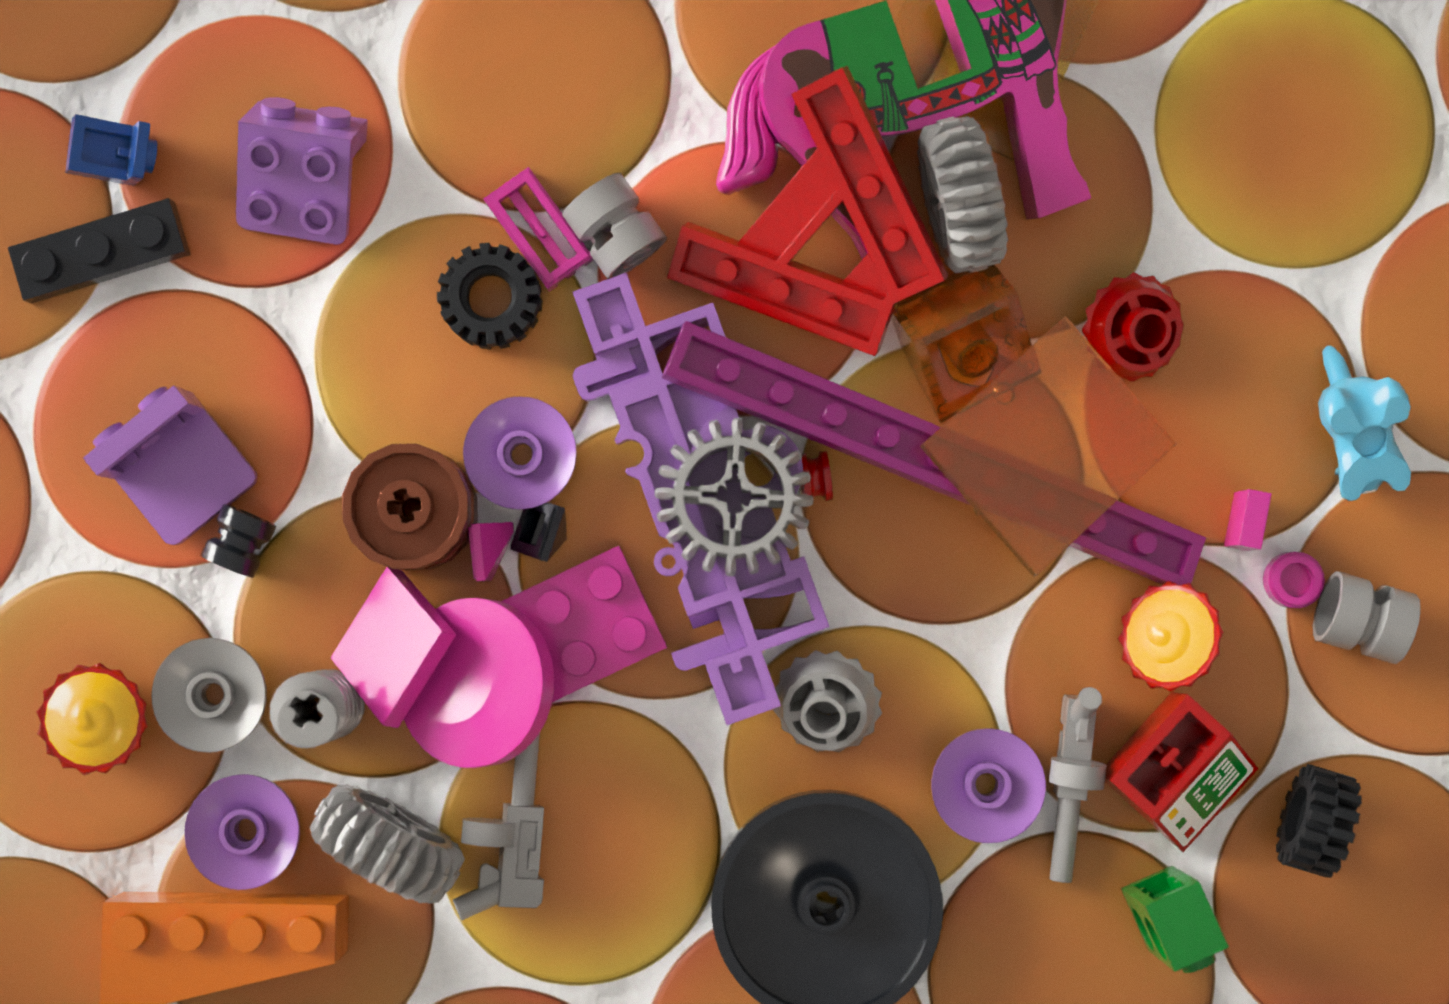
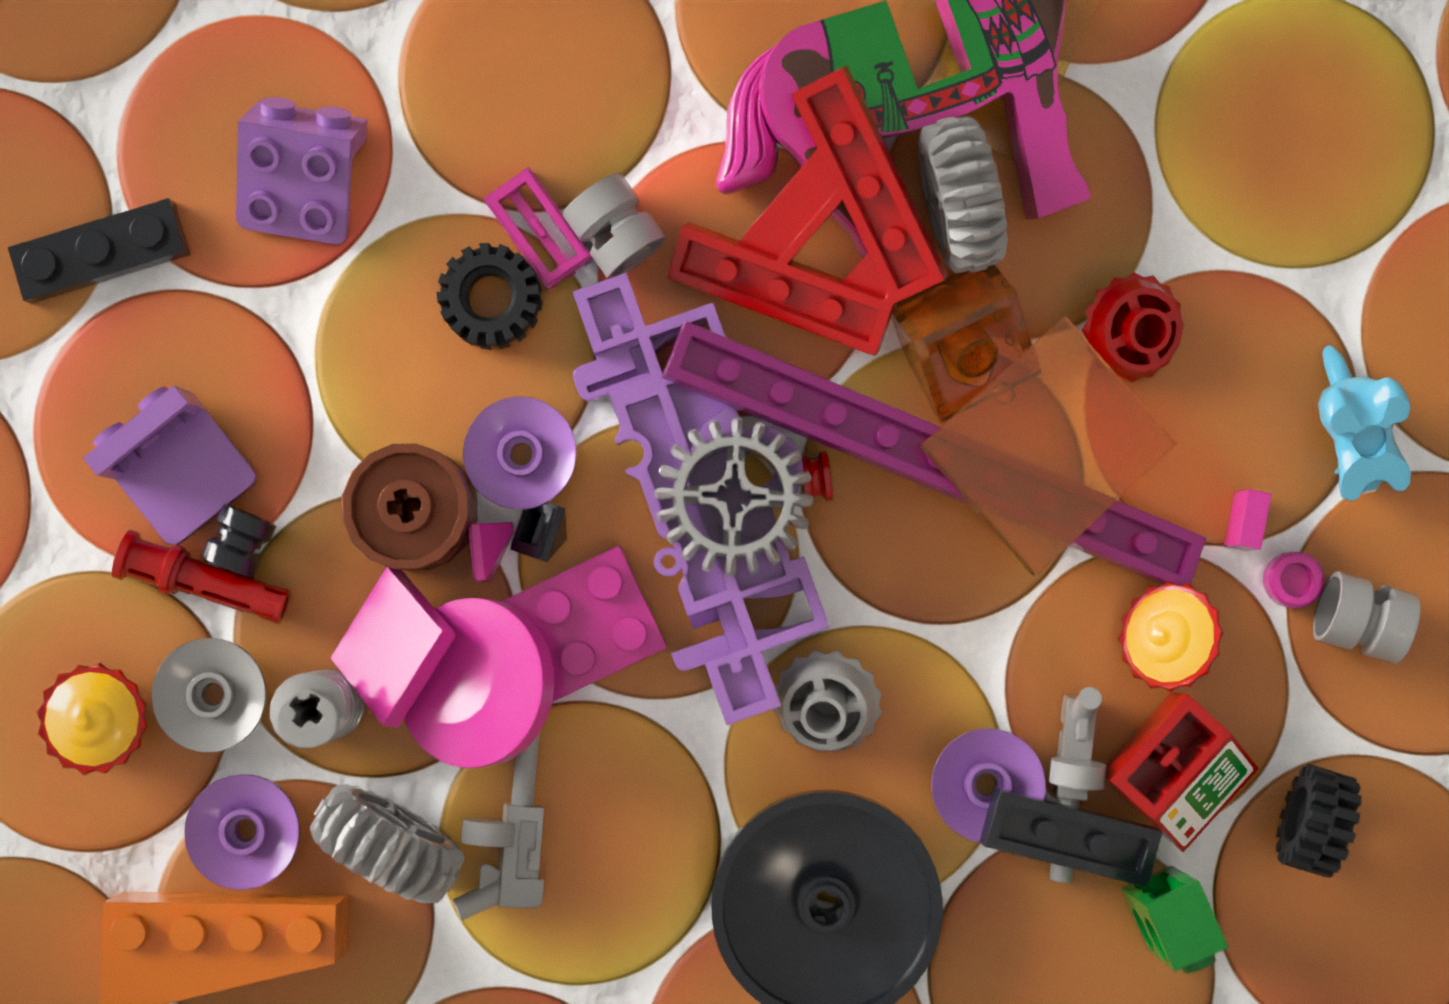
blue bracket [65,114,157,186] -> none
none -> red pin [112,530,291,624]
none -> black plate [979,786,1163,887]

